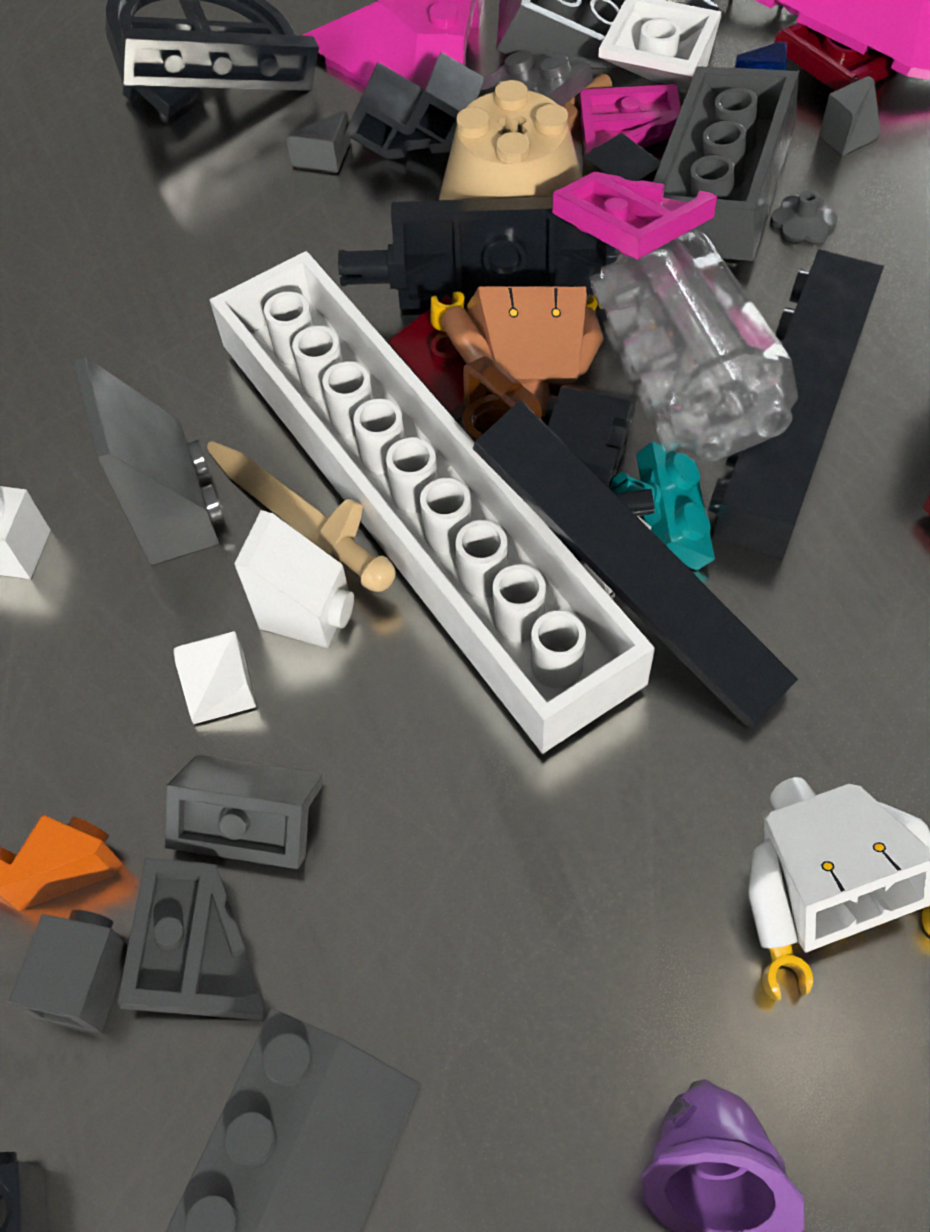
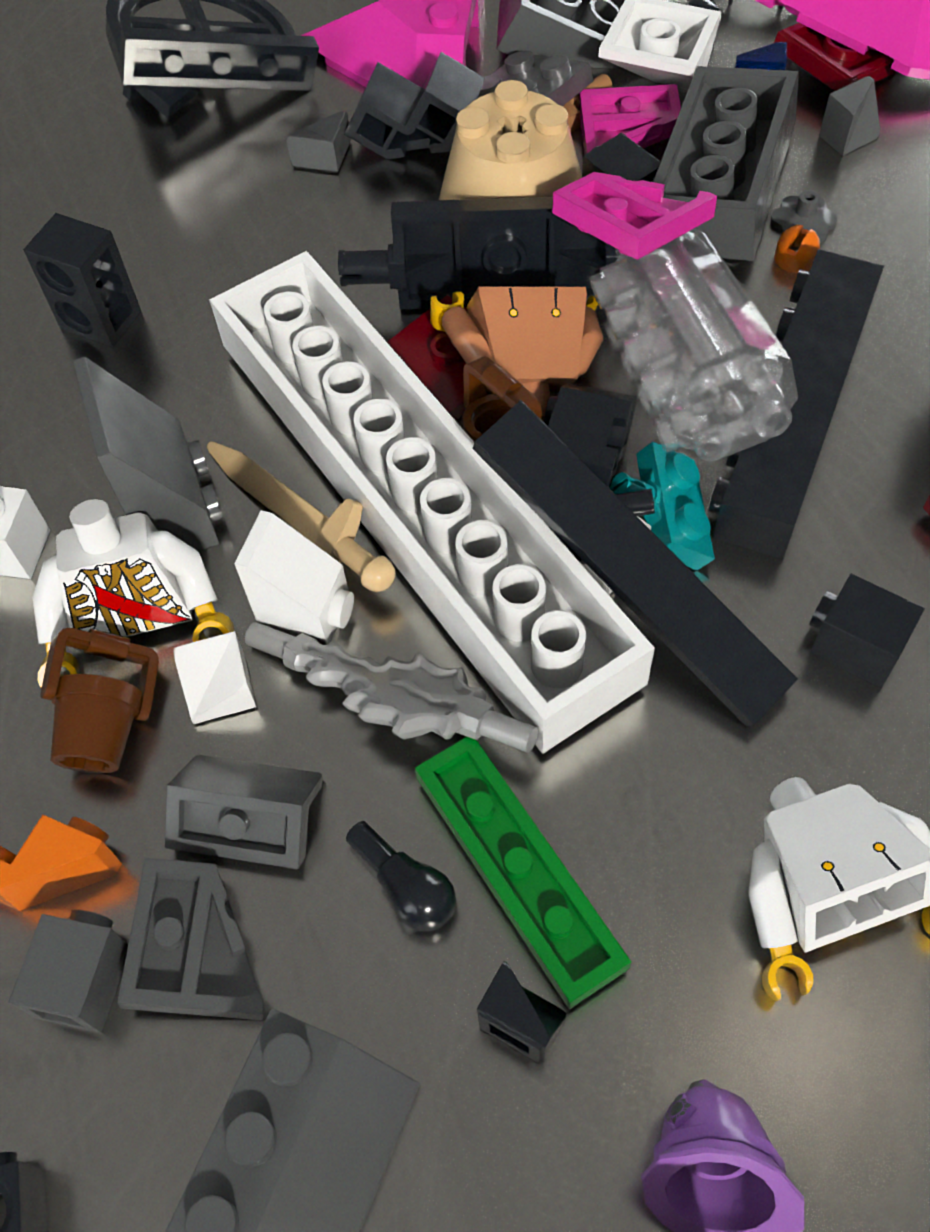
none -> black brick [23,213,141,348]
none -> torso [32,499,234,688]
none -> reddish brown piece [40,628,159,773]
none -> light grey piece [245,622,538,753]
none -> black piece [346,821,456,932]
none -> green plate [415,737,632,1009]
none -> black slope [477,961,567,1063]
none -> orange hinge [774,224,820,273]
none -> black brick [809,573,925,688]

